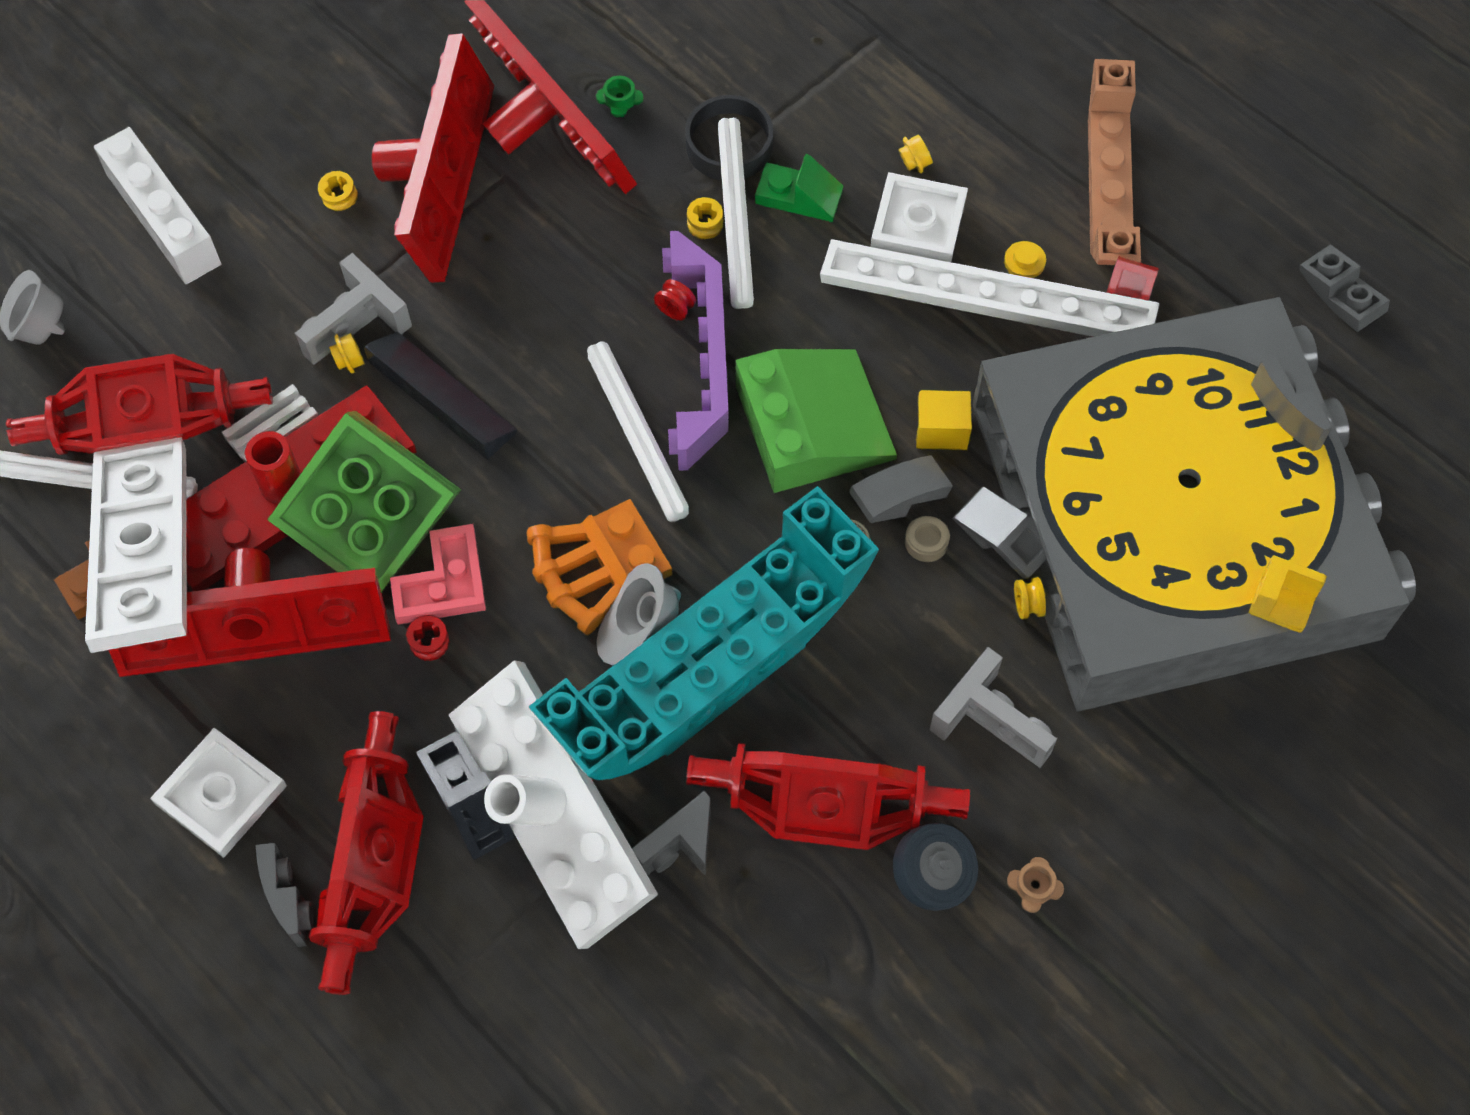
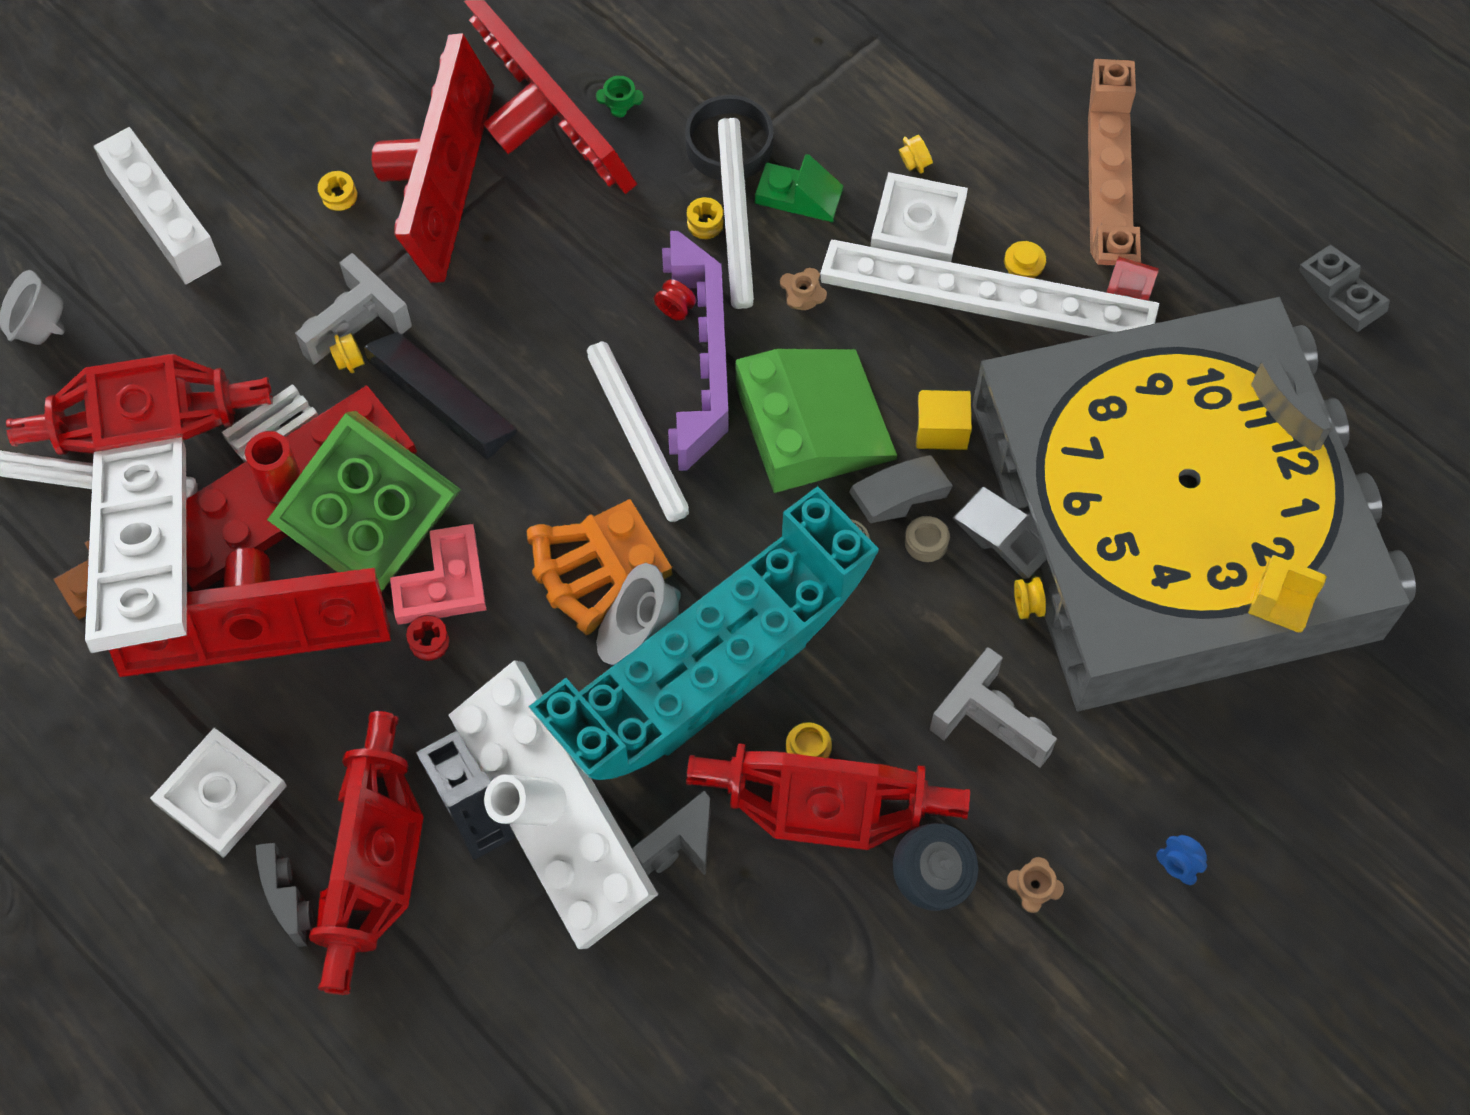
none -> medium nougat plate [780,268,827,310]
none -> yellow plate [786,723,832,758]
none -> blue plate [1156,835,1207,885]

